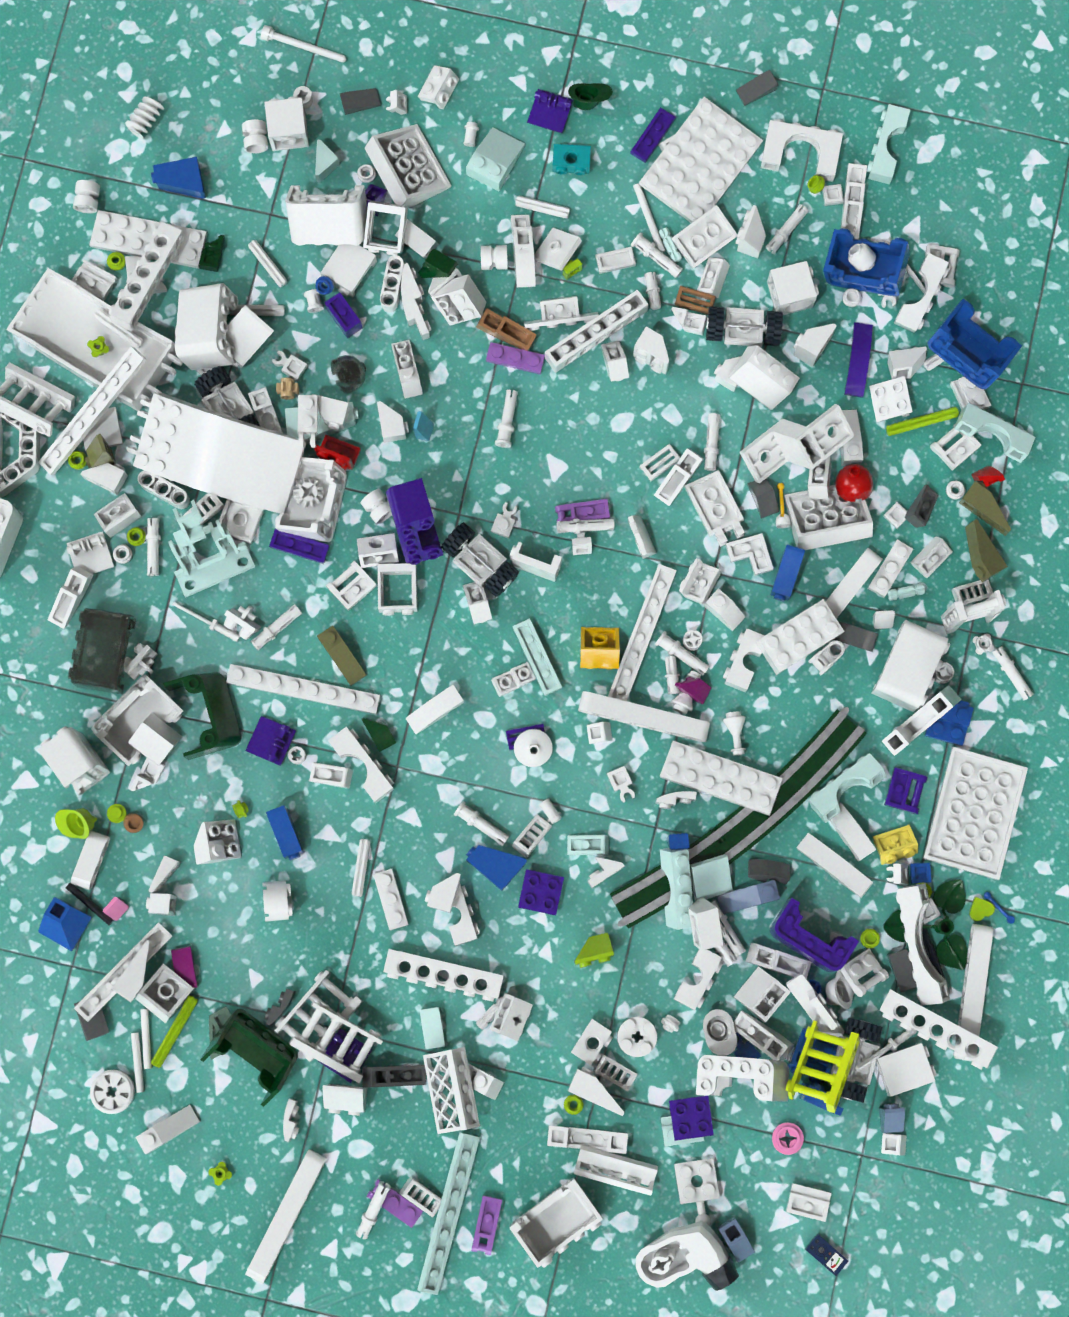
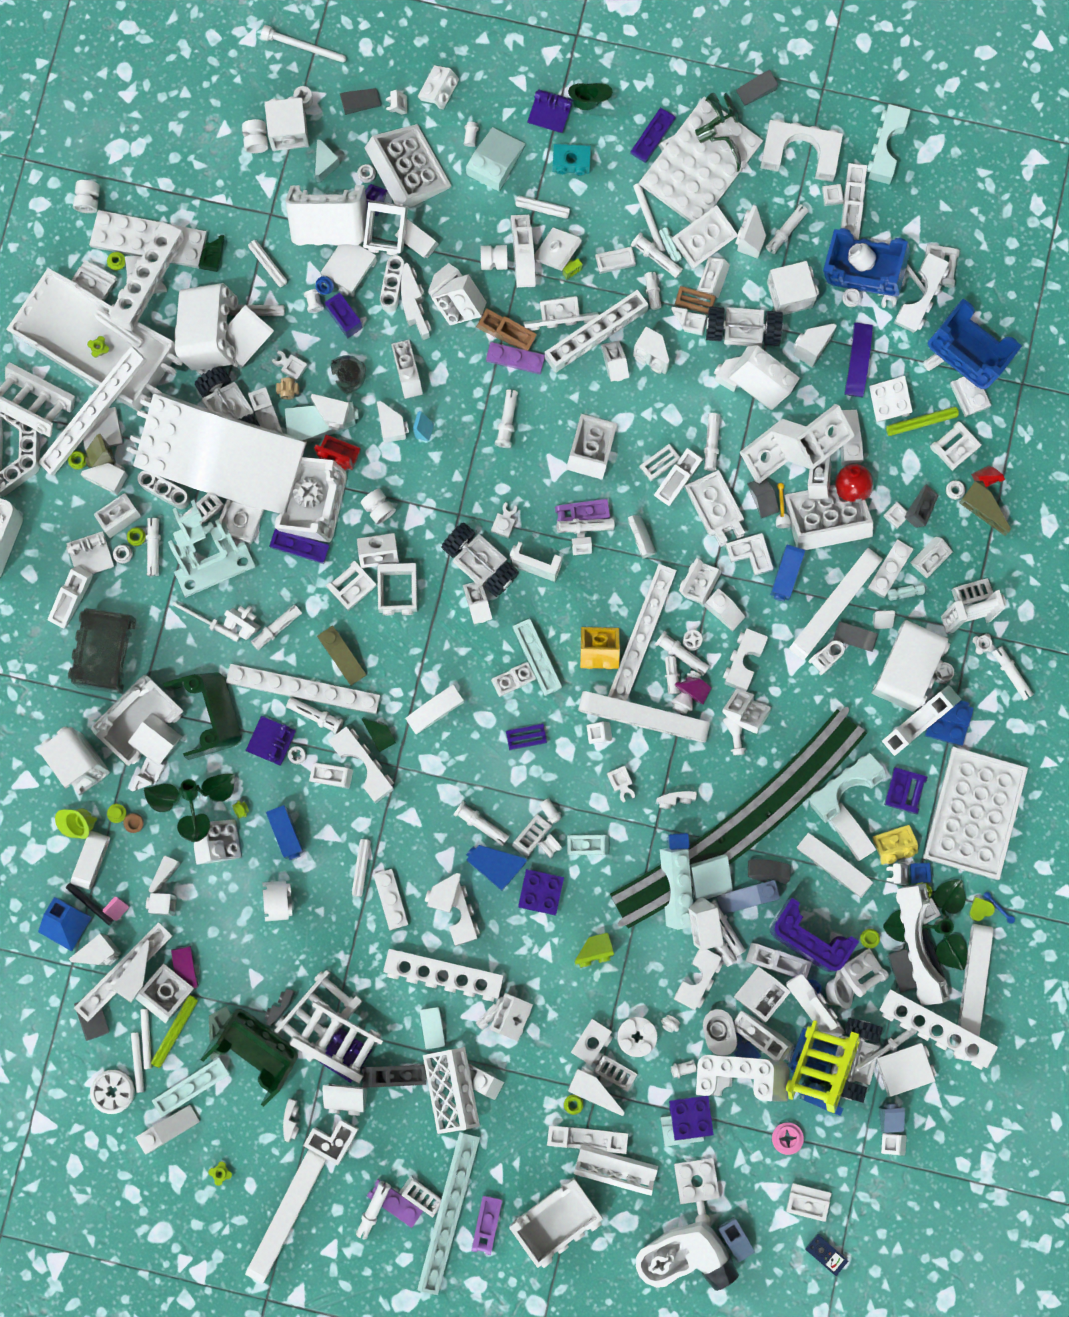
white hips [121,643,158,680] -> none
white piece [125,97,164,139] -> none
blue slope [151,157,206,199] -> none
white hinge [298,395,318,447] -> none
dark purple windscreen [386,478,443,565] -> none
dark green slope [418,249,458,278] -> none
white dish [514,729,553,767] -> none
white slope [588,857,625,888] -> none
white plate [660,741,783,816] -> none
white brick [756,599,844,675] -> none
lime plate [807,175,825,194] -> none
white slope [887,346,927,379] -> none
light aqua arch [954,403,1035,463] -> none
olive slope [965,519,1008,583] -> none
none -> white slope [69,934,121,966]
none -> dark green plant [144,774,235,842]
none -> light aqua plate [152,1057,230,1118]
none -> white pin [286,697,344,735]
none -> white brick [303,1119,359,1165]
none -> white wheel [538,834,562,858]
none -> white slope [566,414,617,479]
none -> white pin [670,1060,697,1079]
none -> dark green plant [695,93,741,172]
none -> white slope [723,688,771,734]

